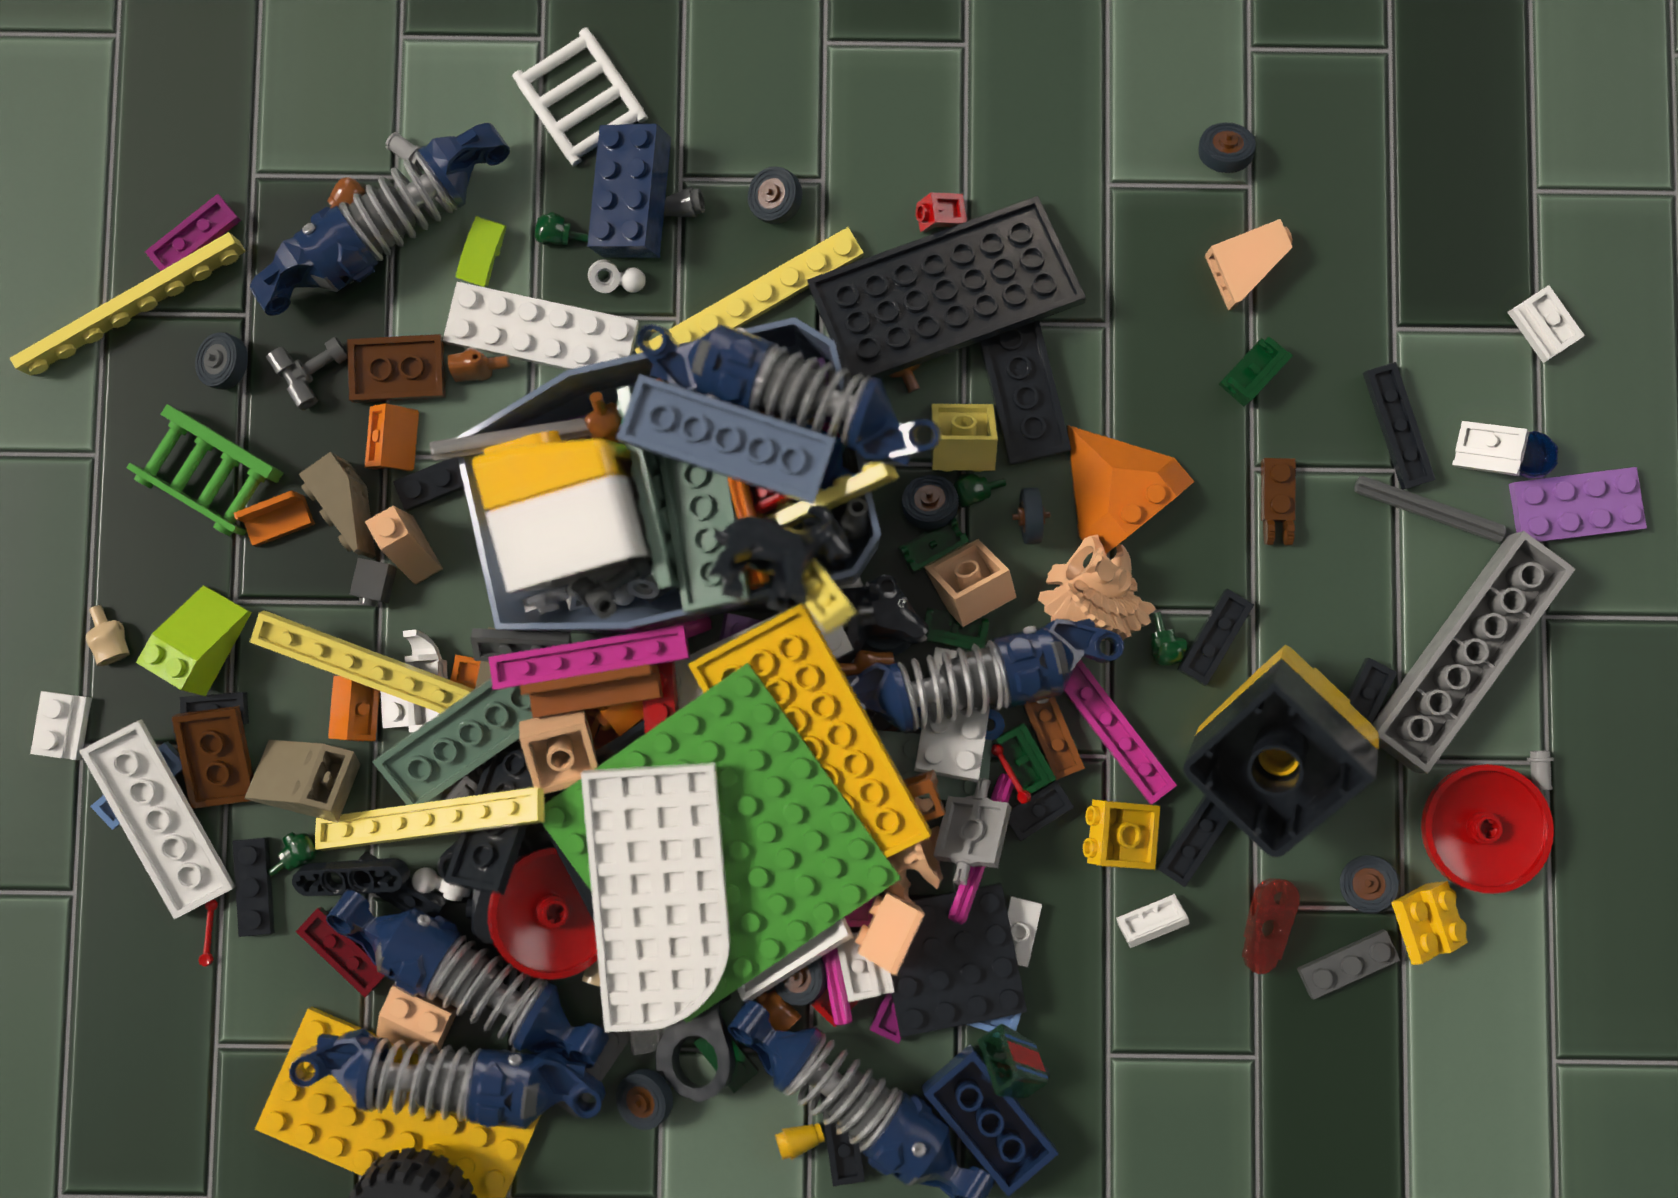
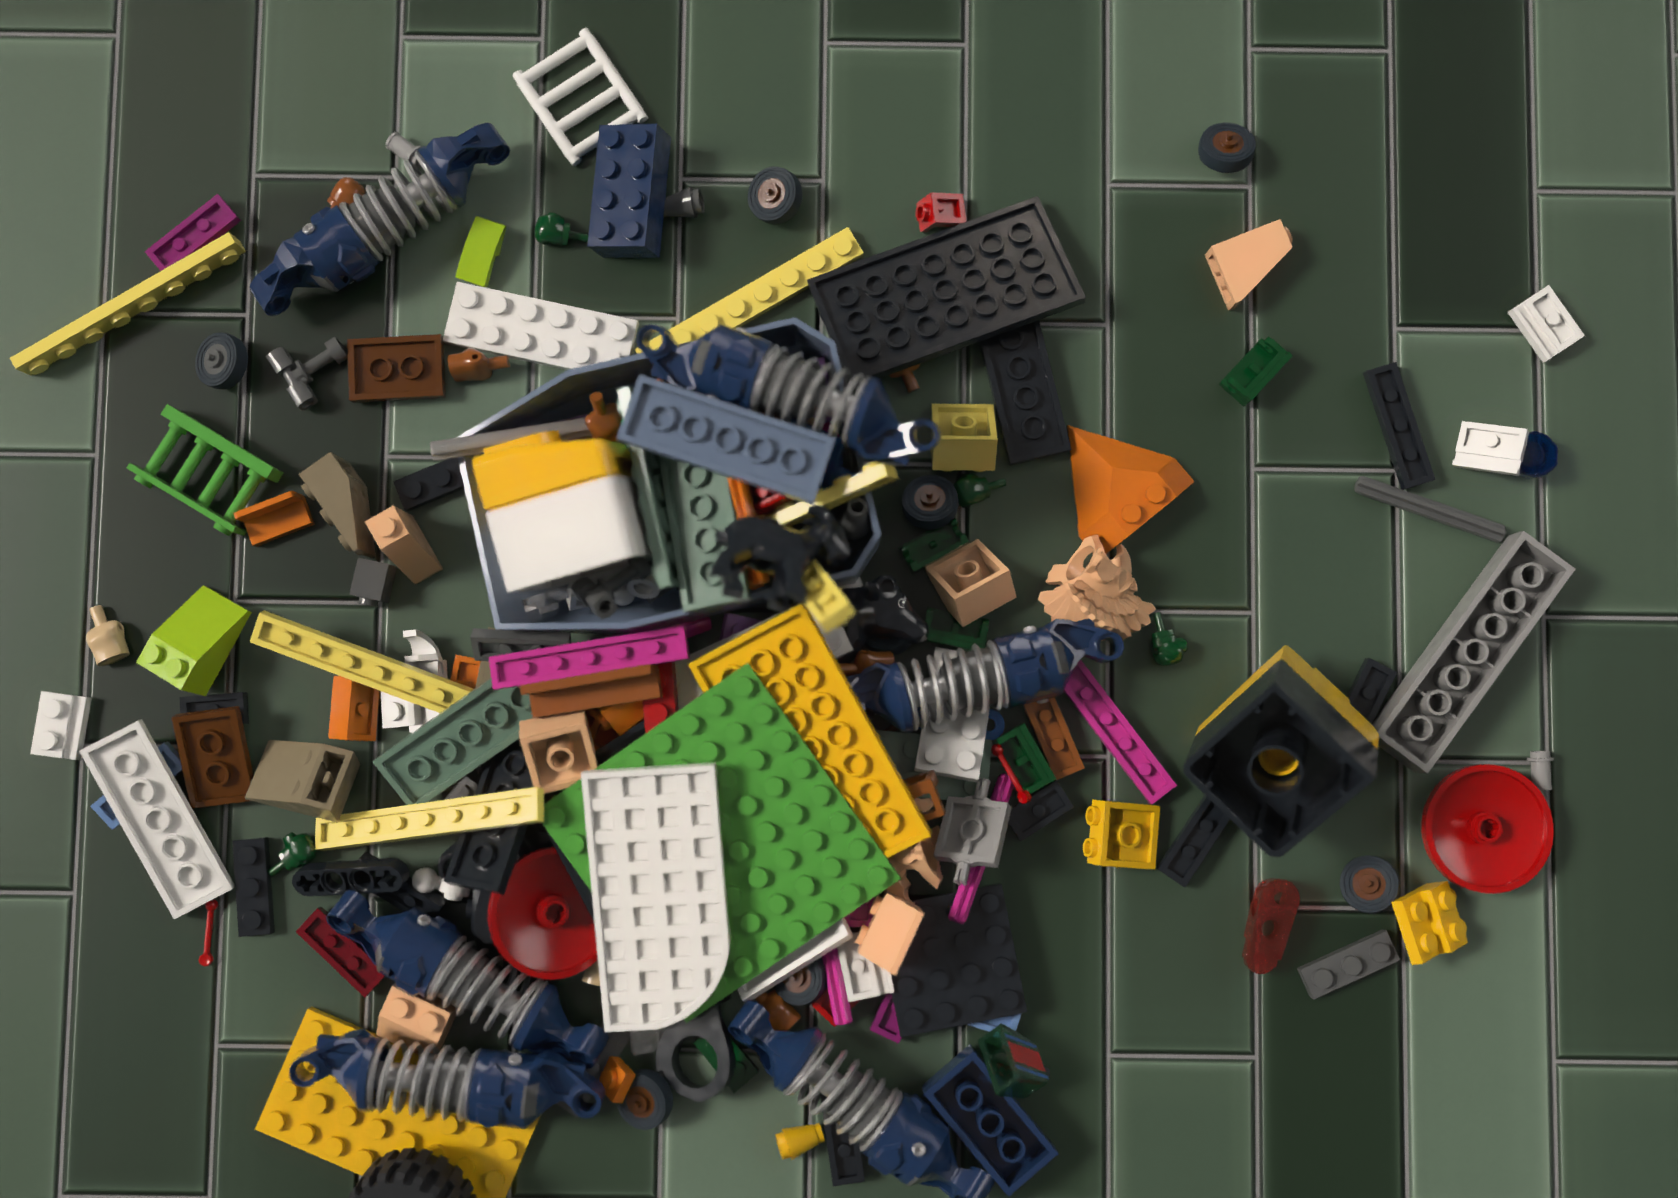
orange panel [365,403,419,471] -> none
white plate [588,260,646,293] -> none
white plate [1007,896,1042,967] -> none
black wheel [1012,487,1051,545] -> none
white plate [1116,894,1189,948] -> none
black plate [1177,589,1254,686] -> none
reddish brown hinge [1261,458,1296,545] -> none
medium lavender plate [1509,467,1647,542] -> none
none -> orange plate [599,1056,636,1103]

